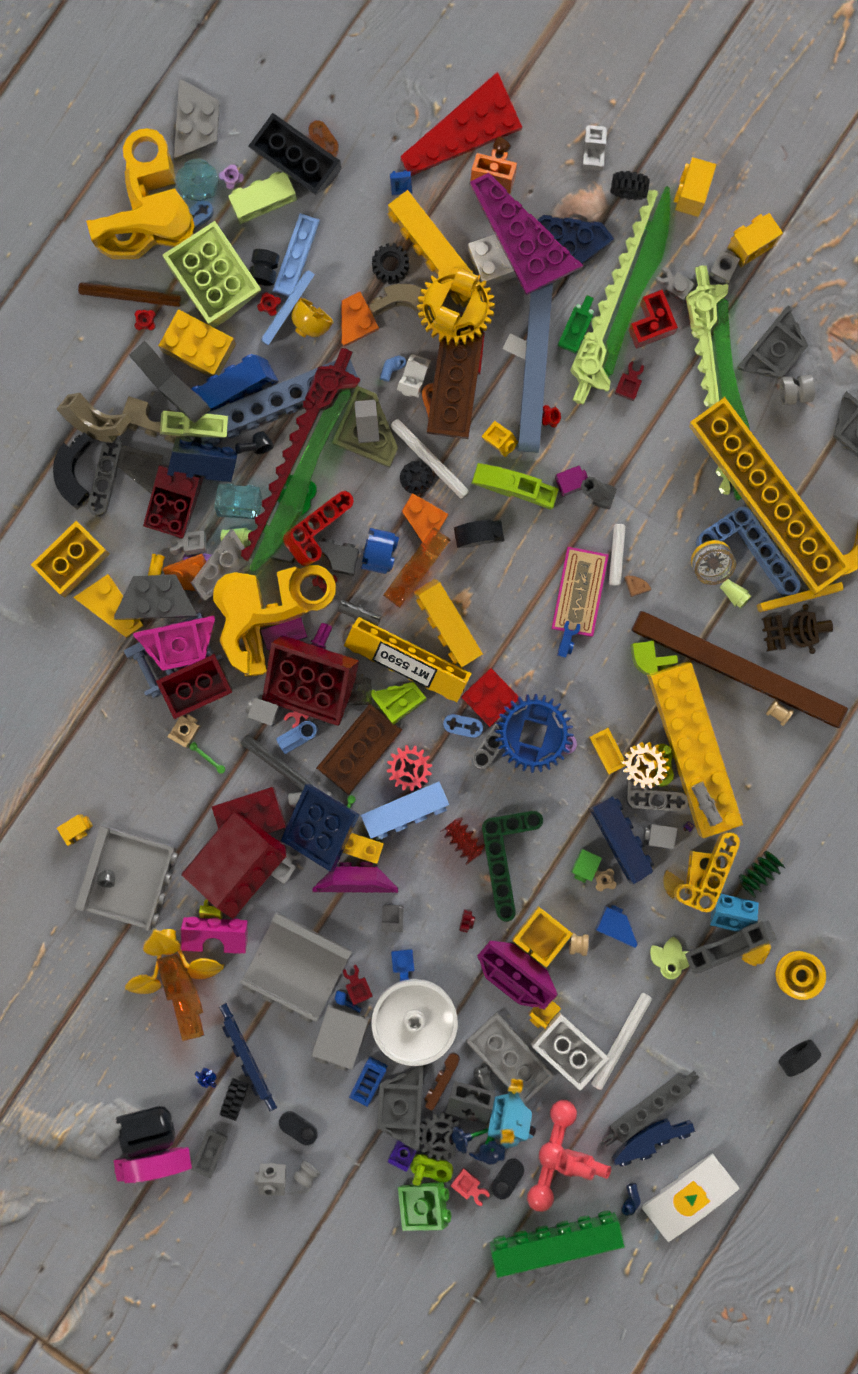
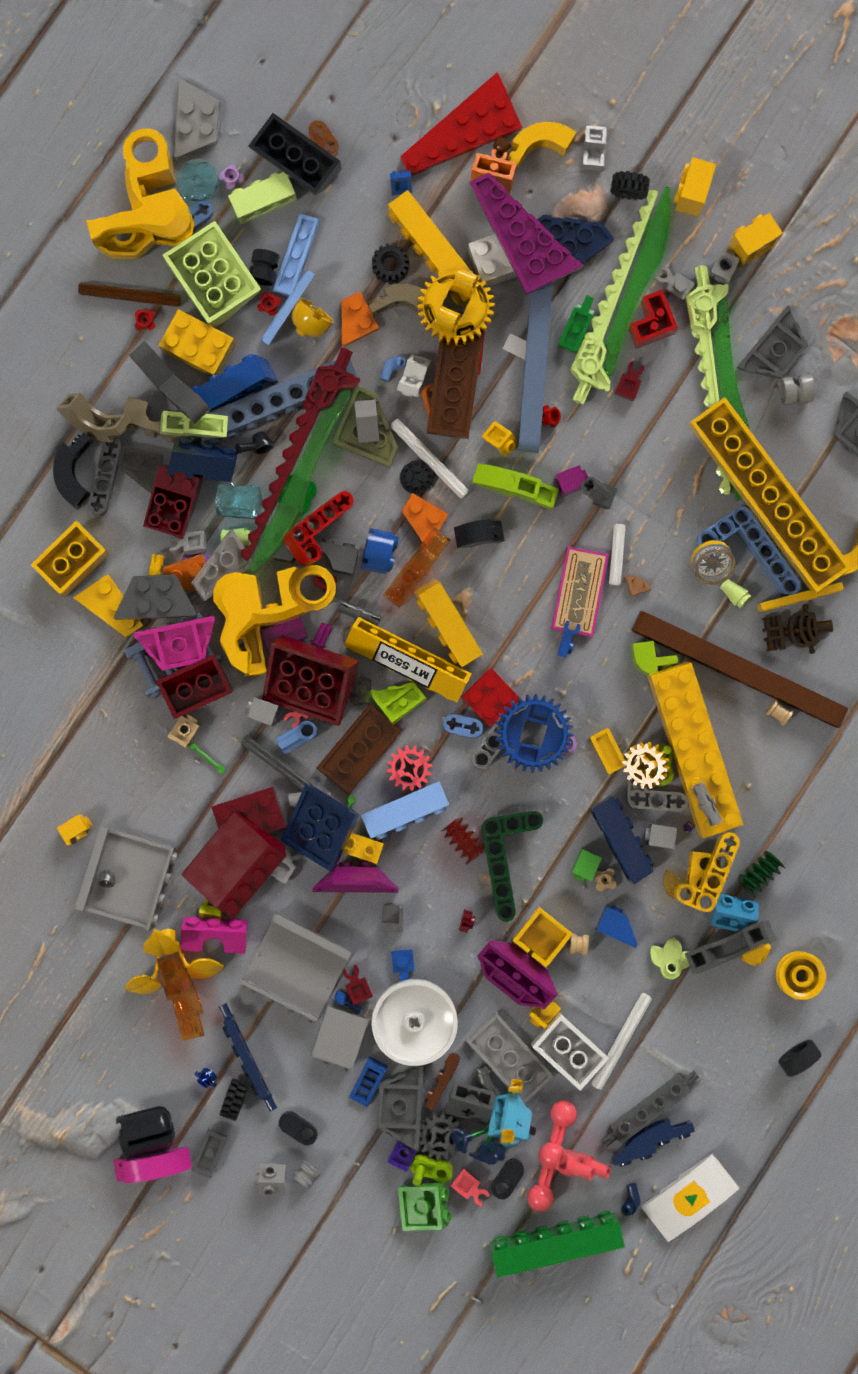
none -> yellow arch [507,122,577,171]

